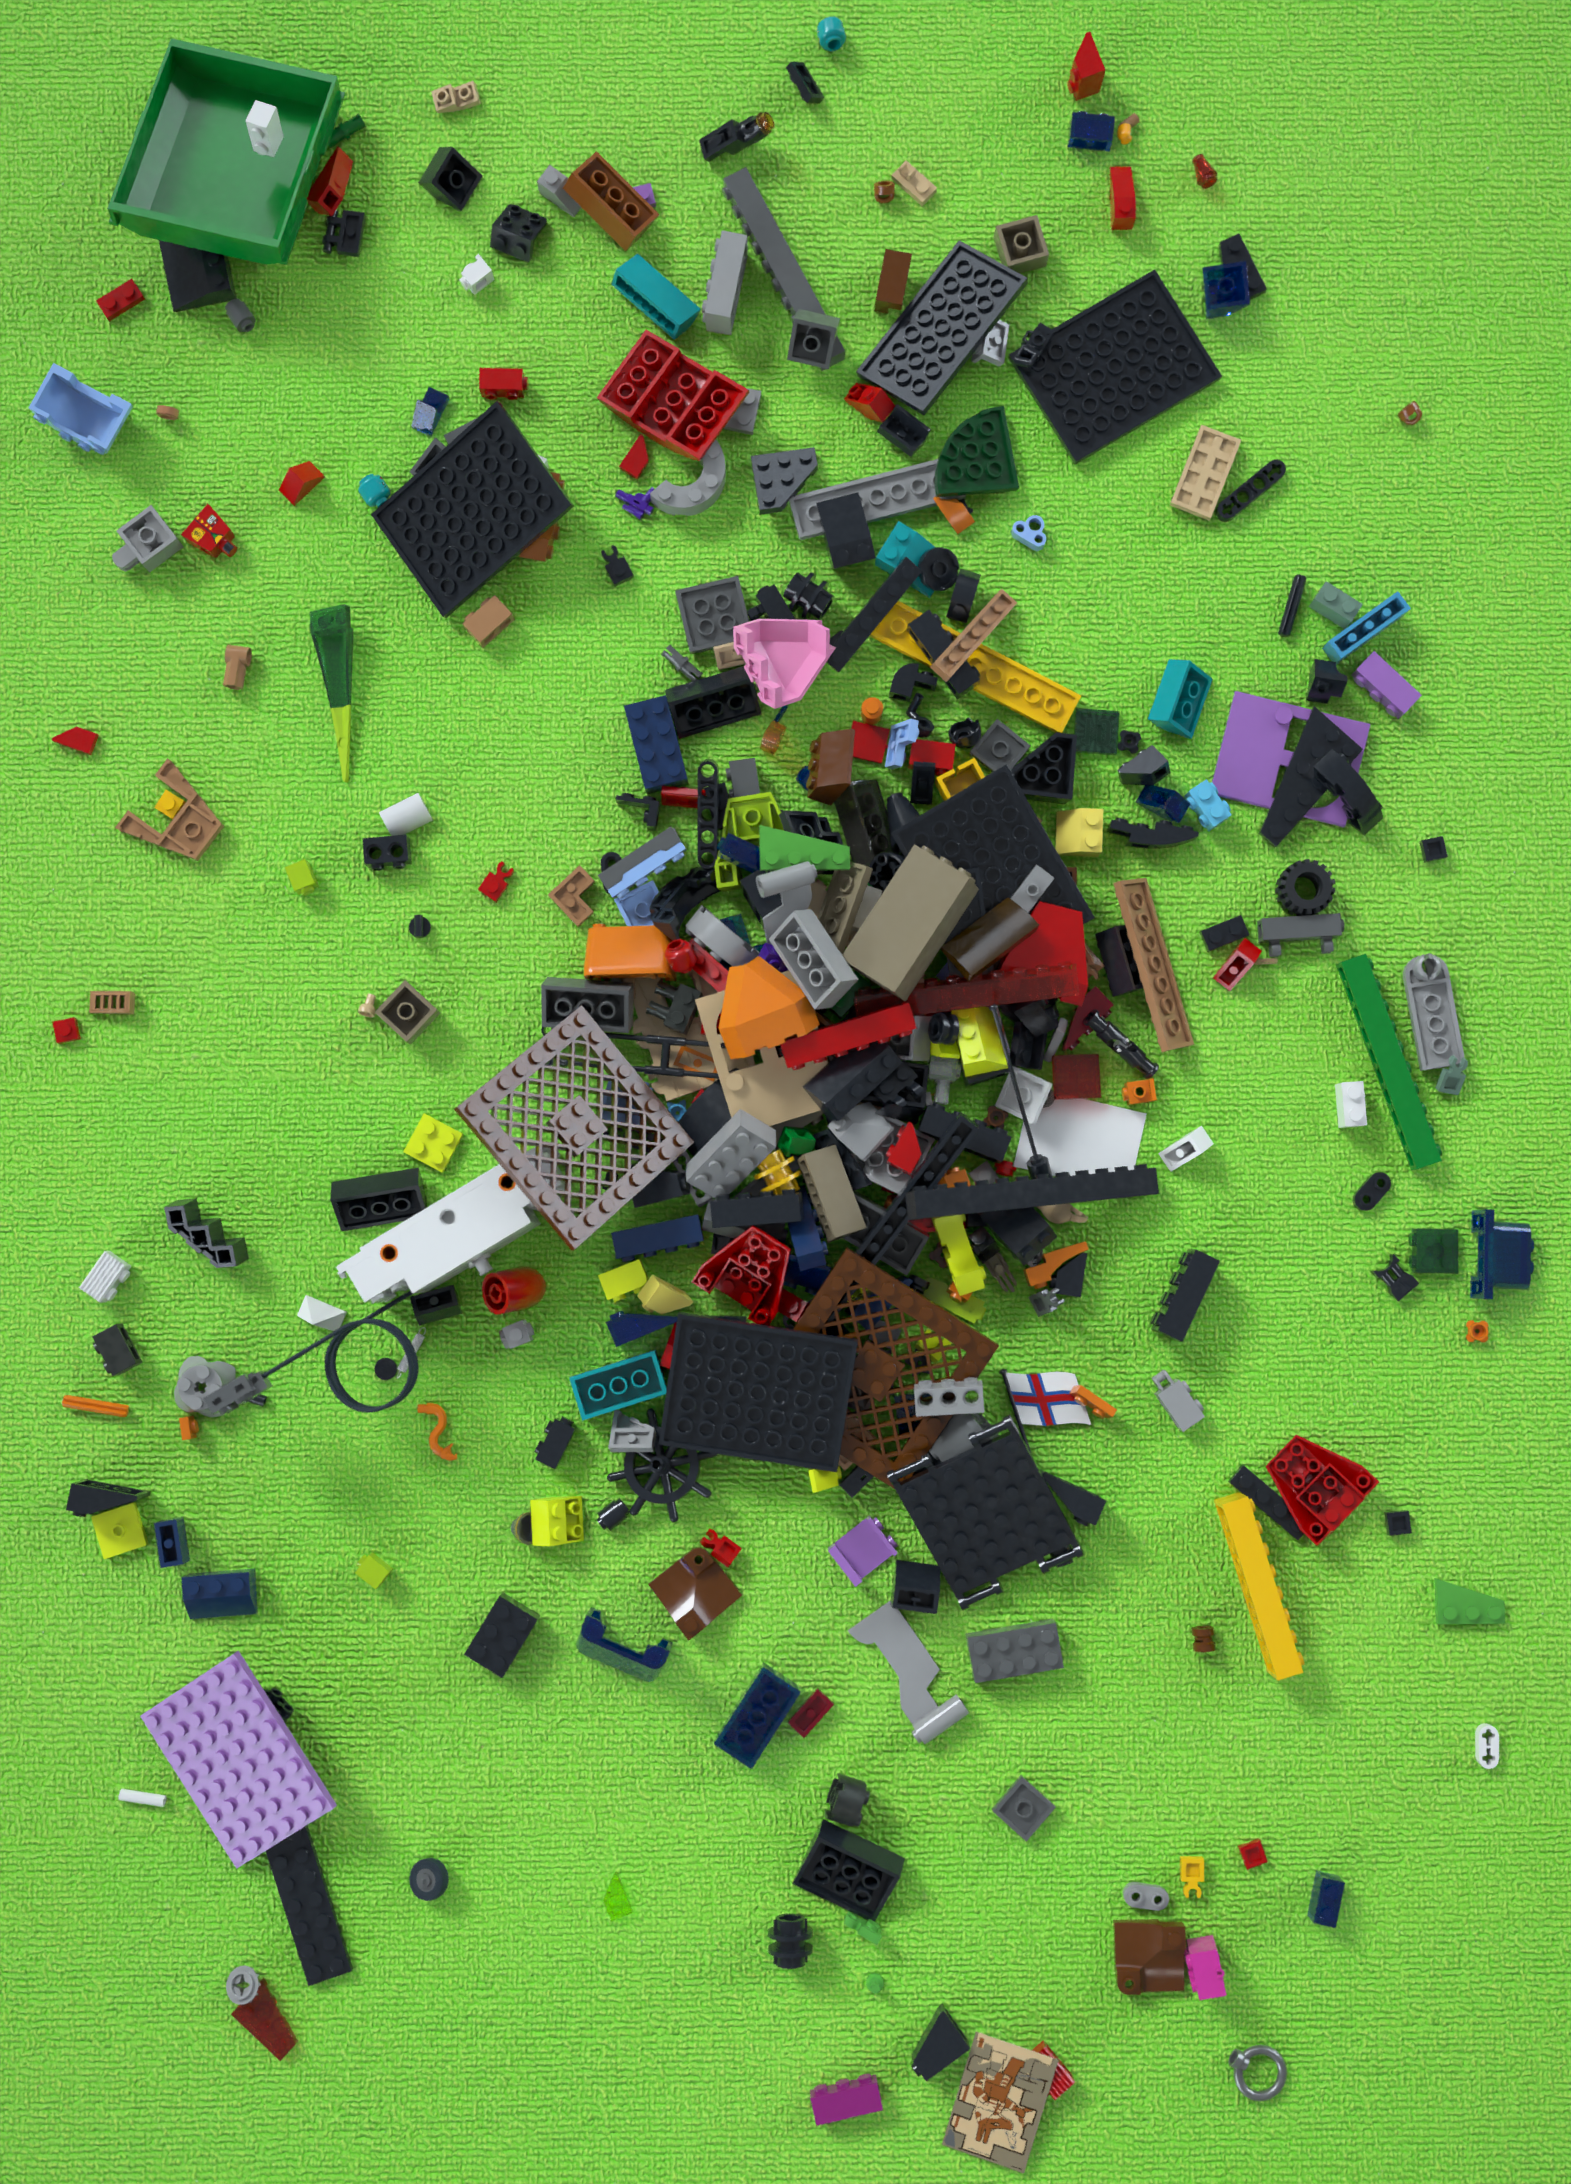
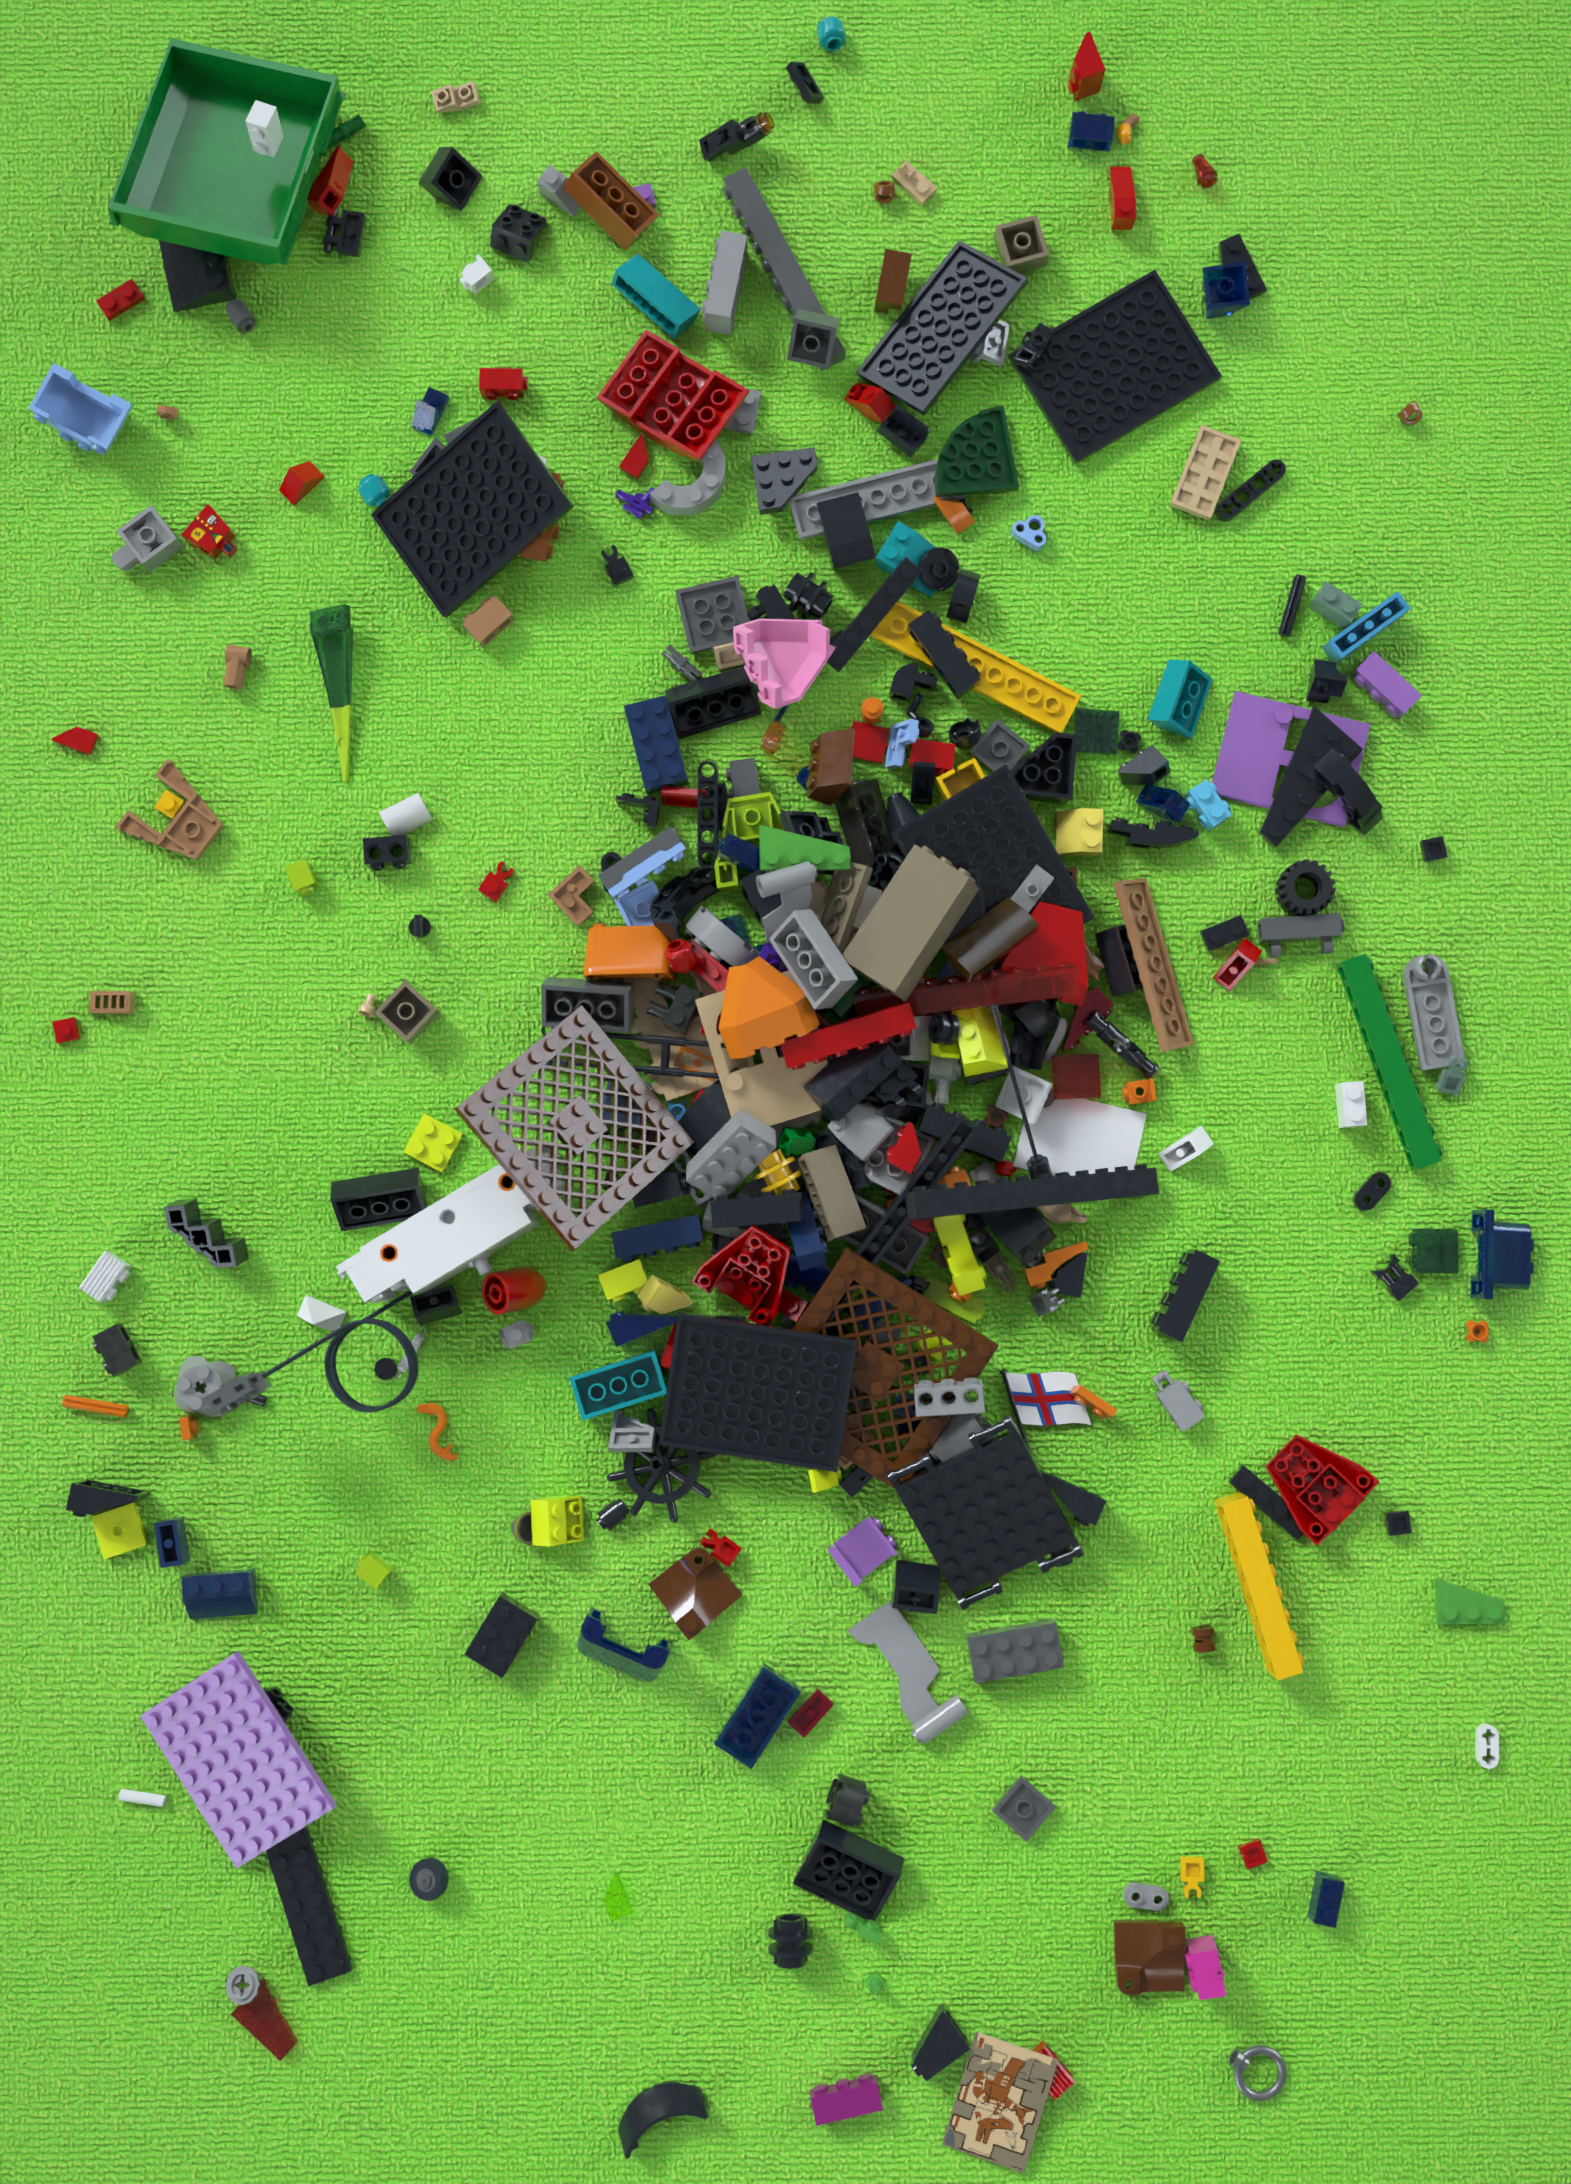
black brick [534,1416,577,1469] -> none
medium nougat plate [930,588,1017,682] -> none
none -> black windscreen [618,2081,710,2159]

